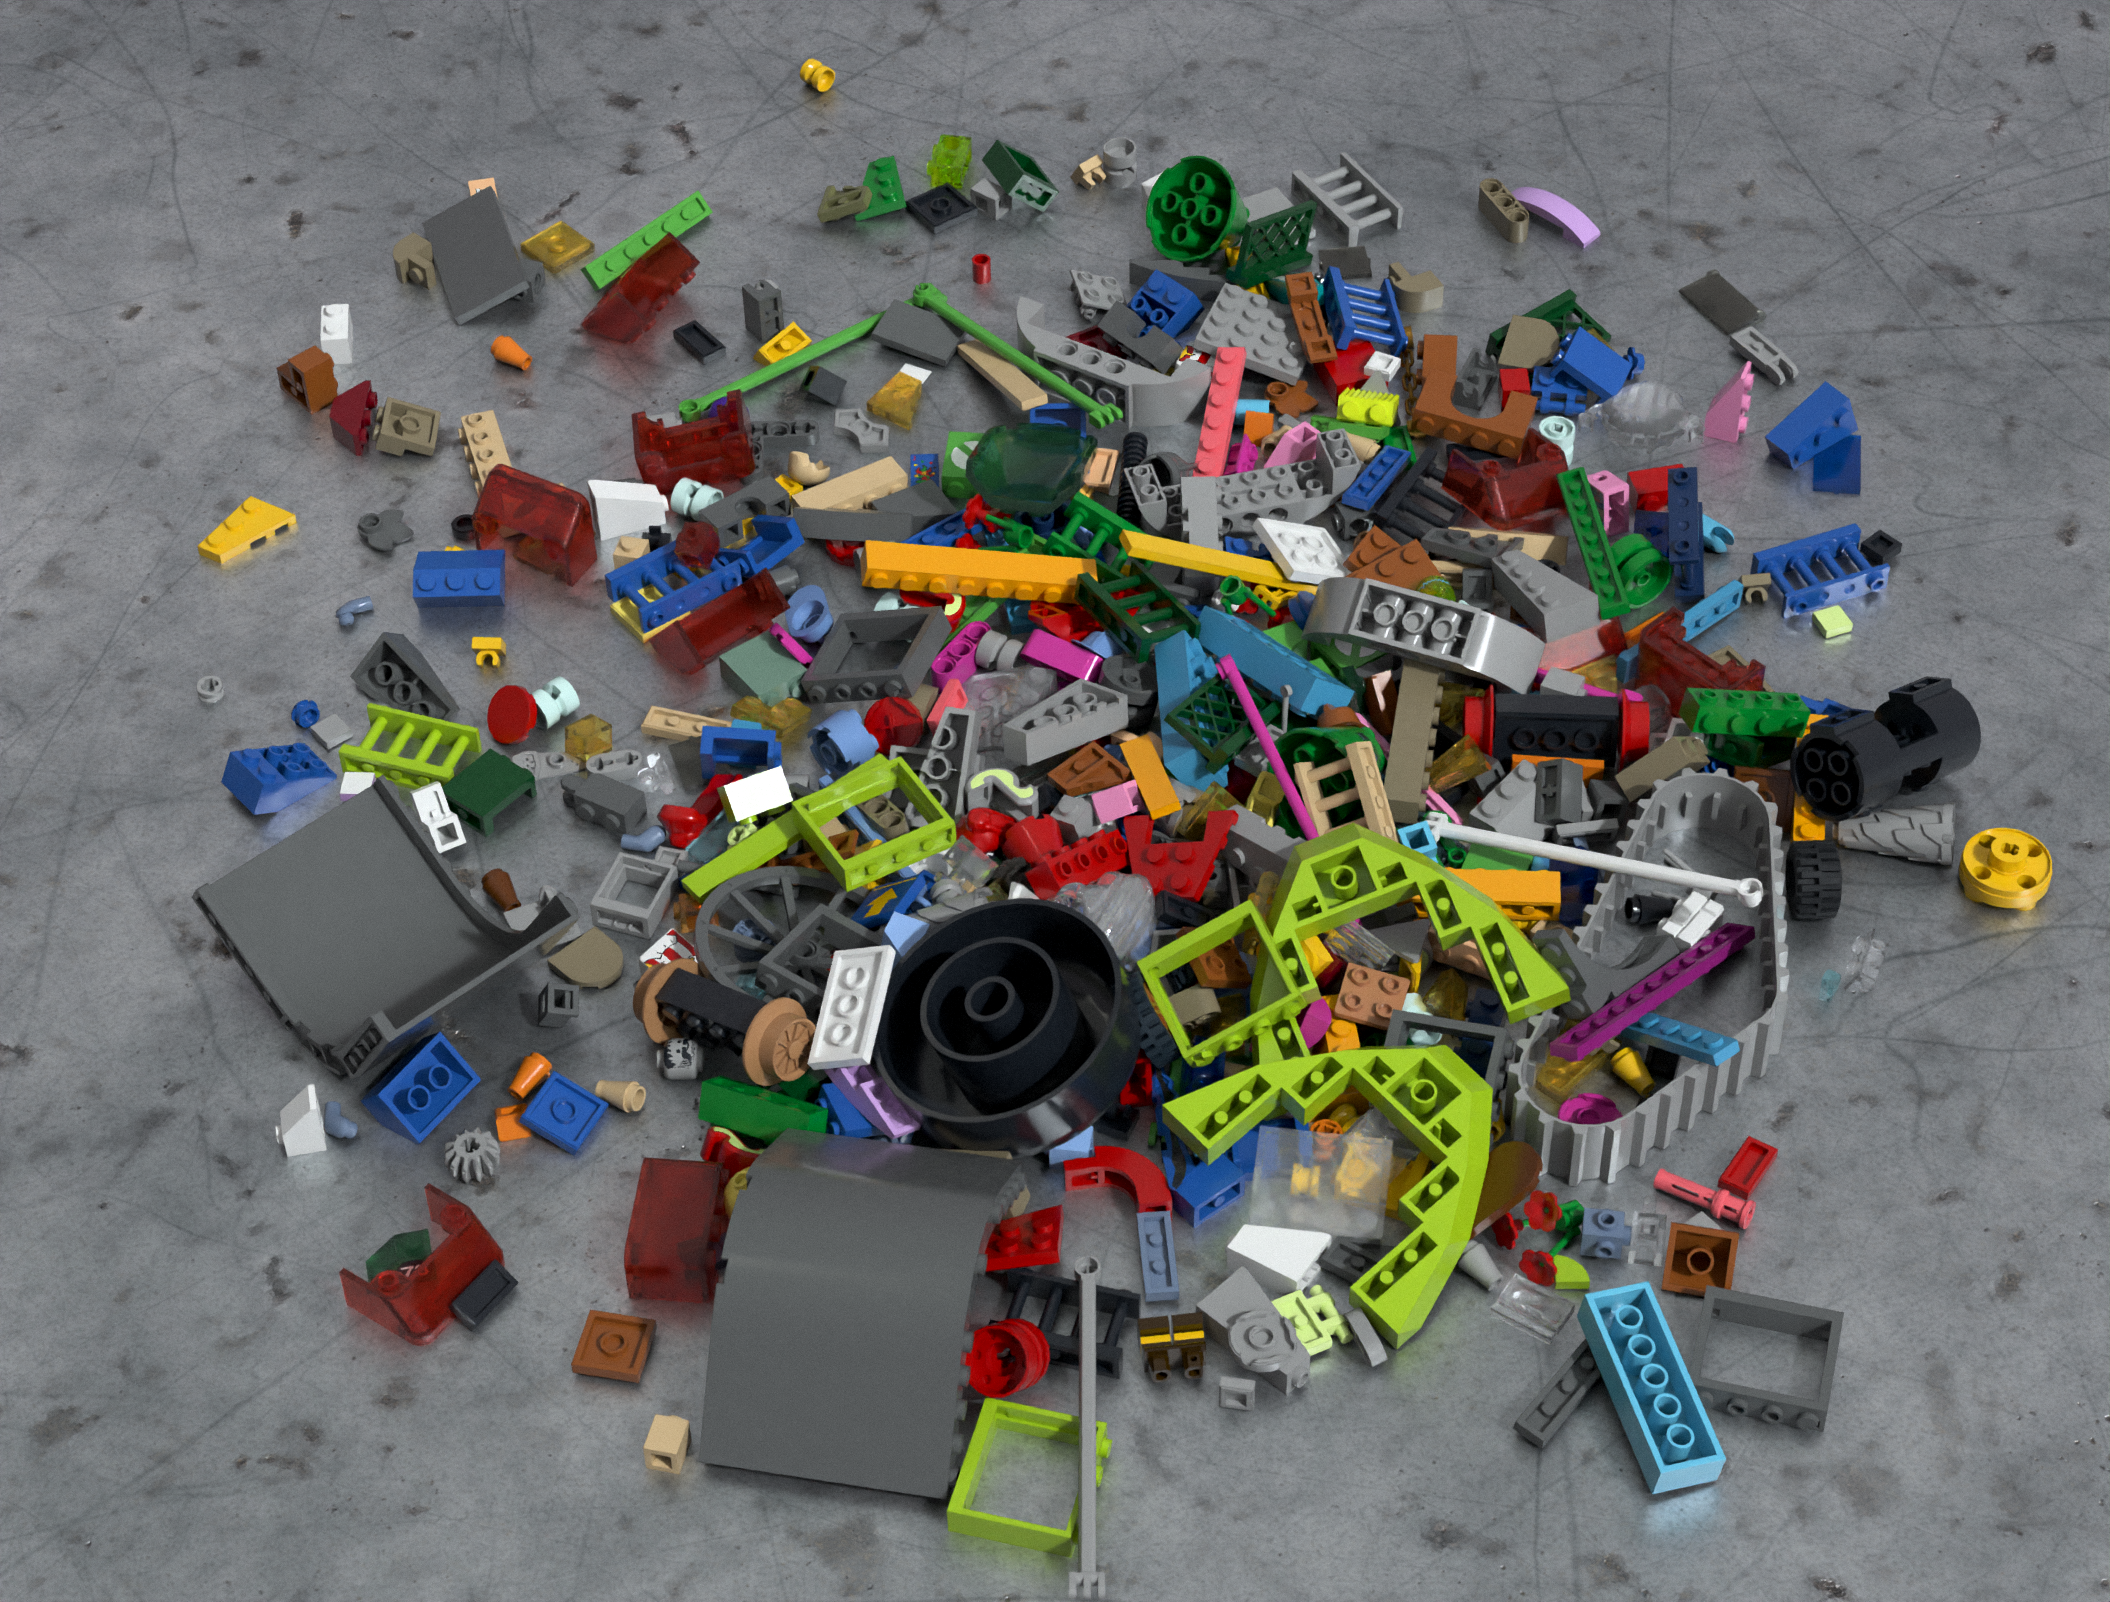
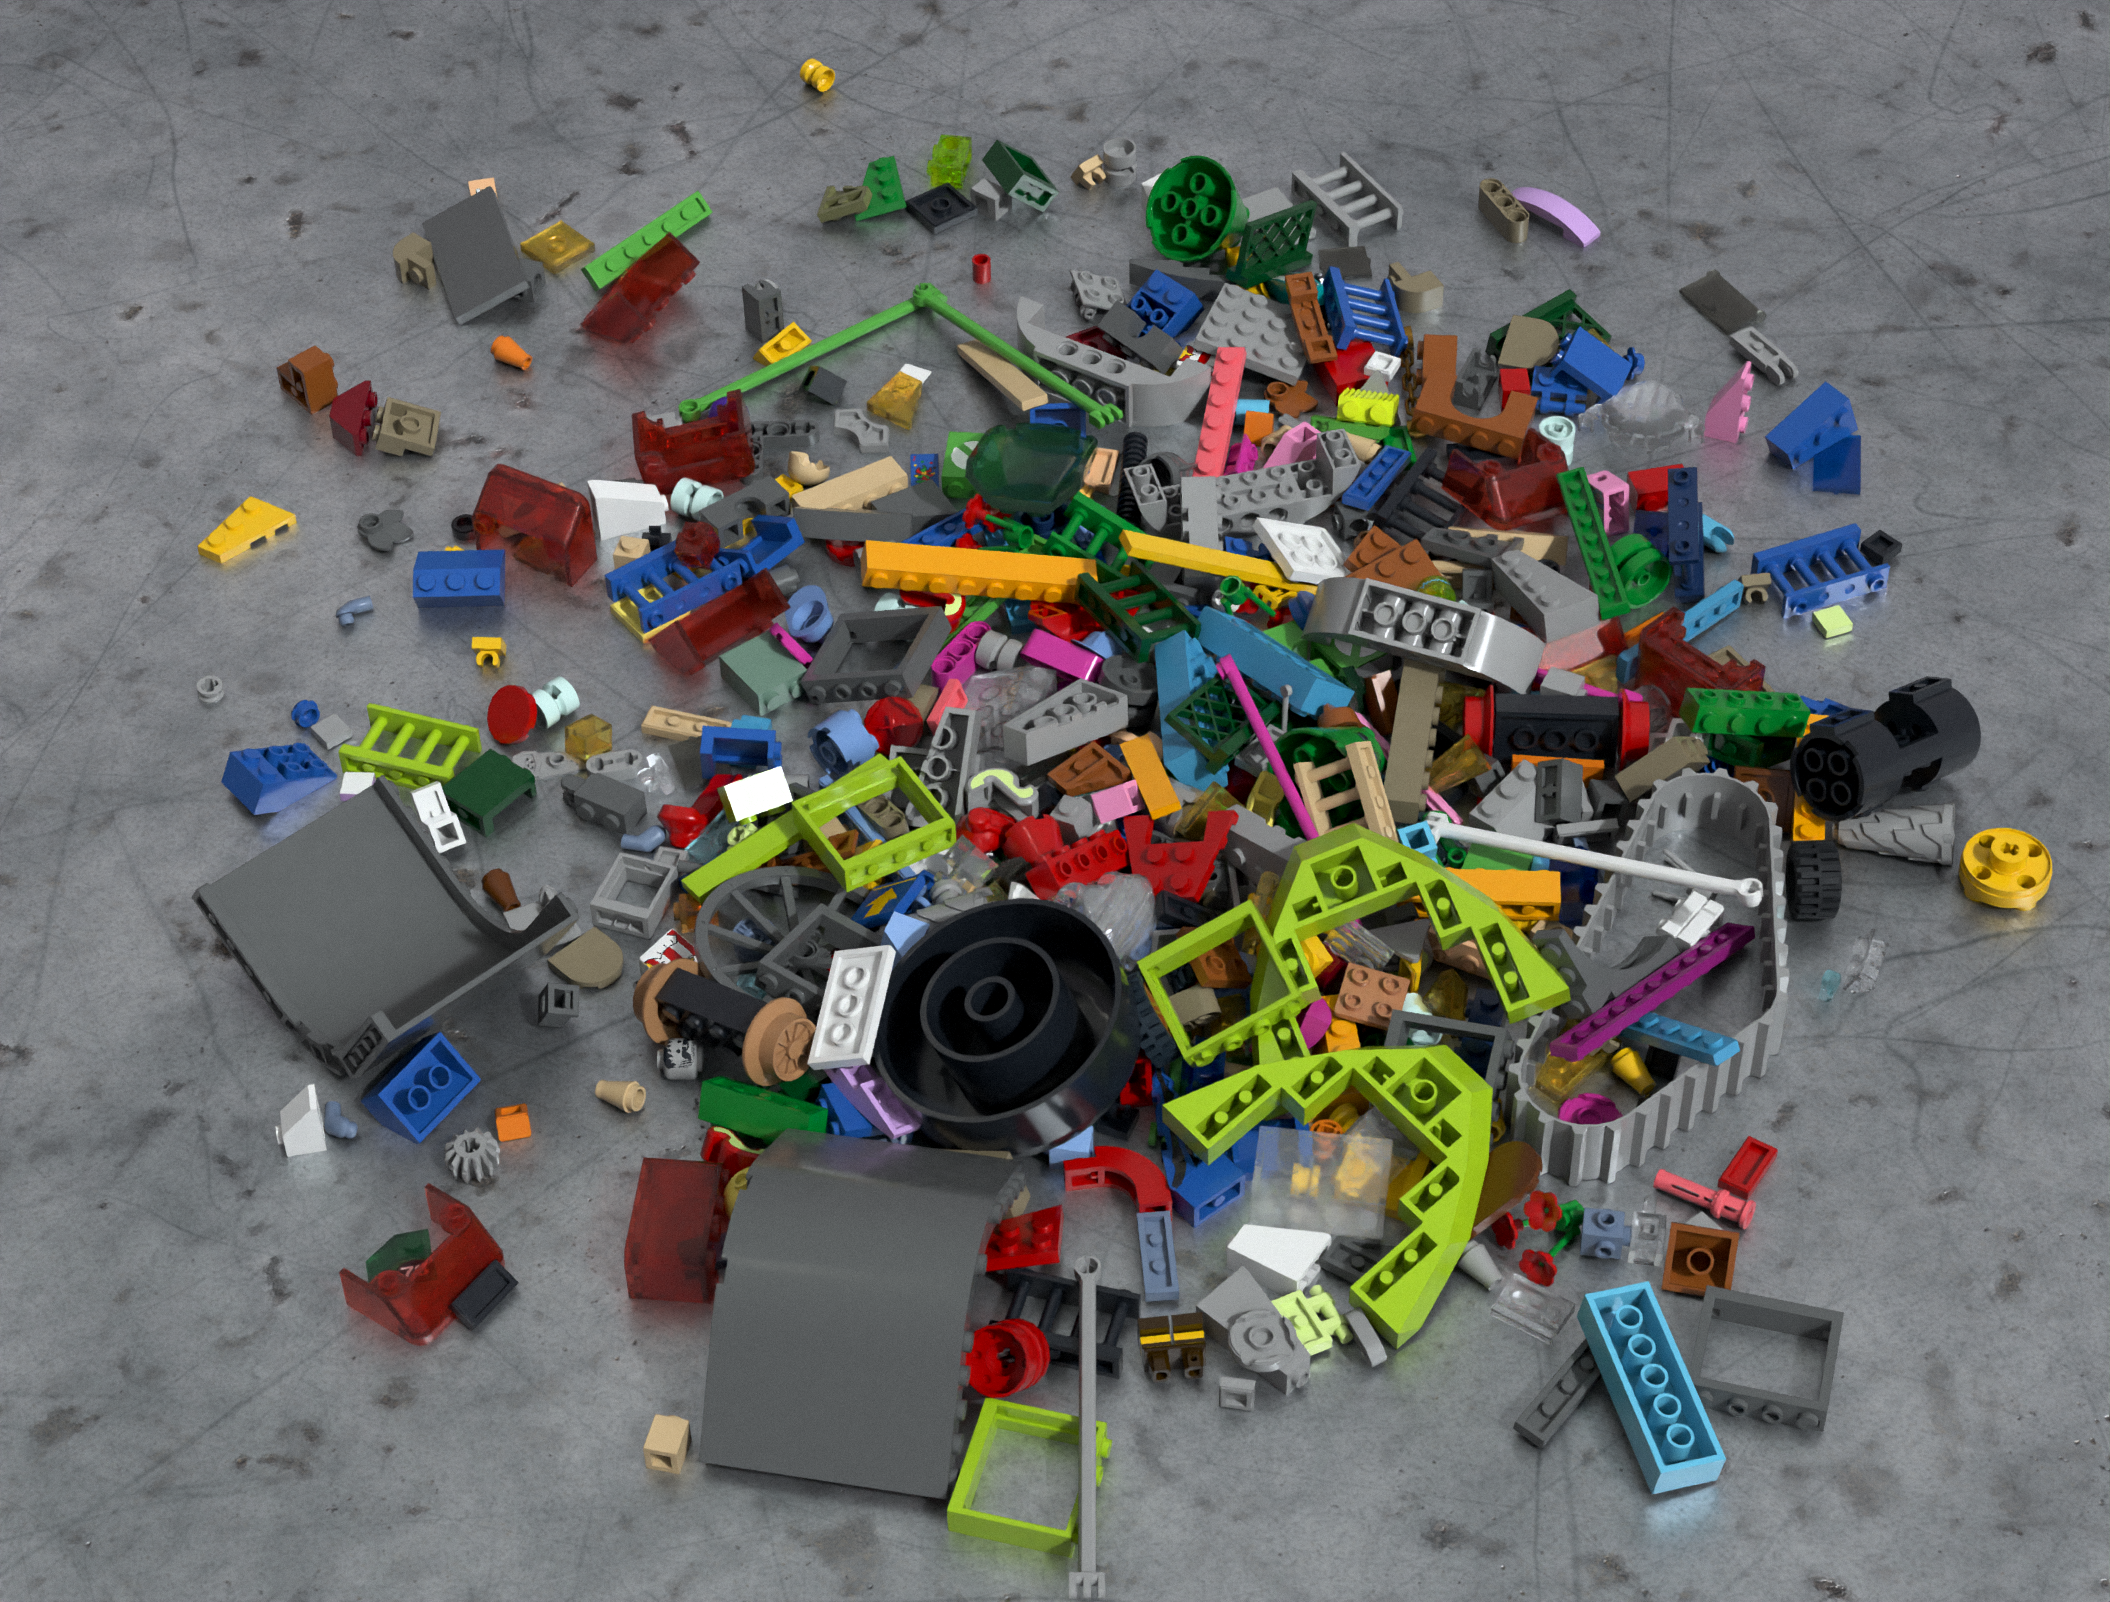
white brick [320,304,353,365] -> none
dark grey wedge [350,632,460,722] -> none
tan brick [458,410,519,508] -> none
orange cone [507,1052,552,1101] -> none
blue tile [519,1071,609,1156] -> none
dark orange plate [571,1310,657,1383] -> none
black tile [673,320,726,365] -> none
clear yellow plate [730,695,812,740] -> none
dark grey tile [871,299,967,367] -> none
lime tile [1553,1255,1590,1289] -> none
black cone [1624,894,1674,925] -> none

